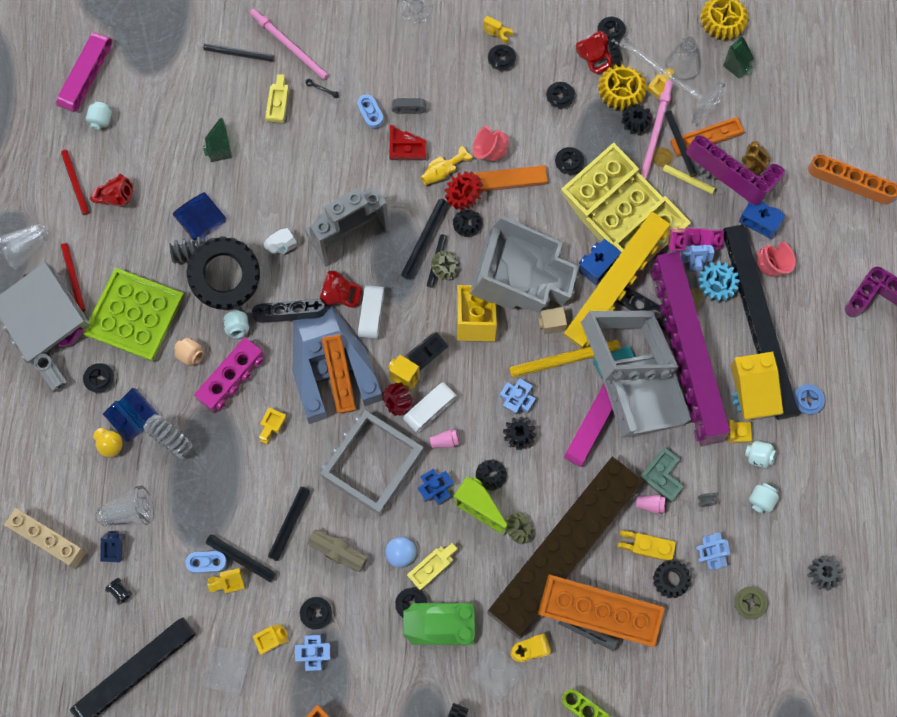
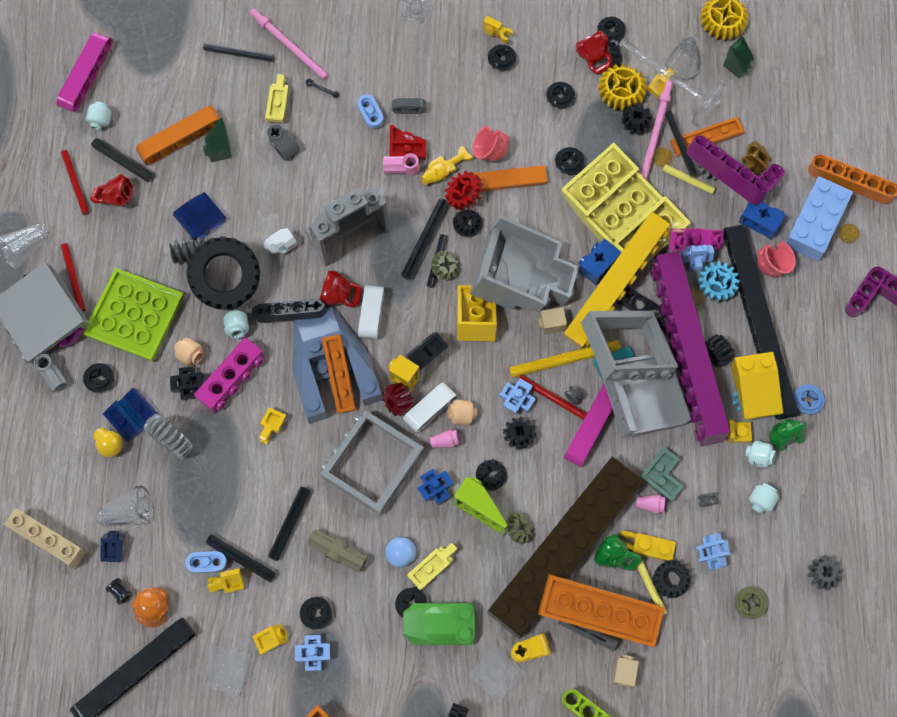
none -> pearl dark grey axle [91,138,153,182]
none -> orange helmet [132,586,169,628]
none -> orange beam [136,106,222,165]
none -> black piece [170,366,203,401]
none -> dark grey piece [267,125,300,161]
none -> bright pink piece [383,153,420,176]
none -> light nougat head [447,400,477,426]
none -> red bar [518,375,587,420]
none -> dark grey bush [564,386,583,405]
none -> green piece [593,534,642,571]
none -> tan brick [612,655,639,688]
none -> light yellow bar [637,561,667,615]
none -> black gear [705,334,735,367]
none -> green piece [769,419,806,451]
none -> light blue brick [786,176,853,262]
none -> clear yellow tile [839,224,859,243]

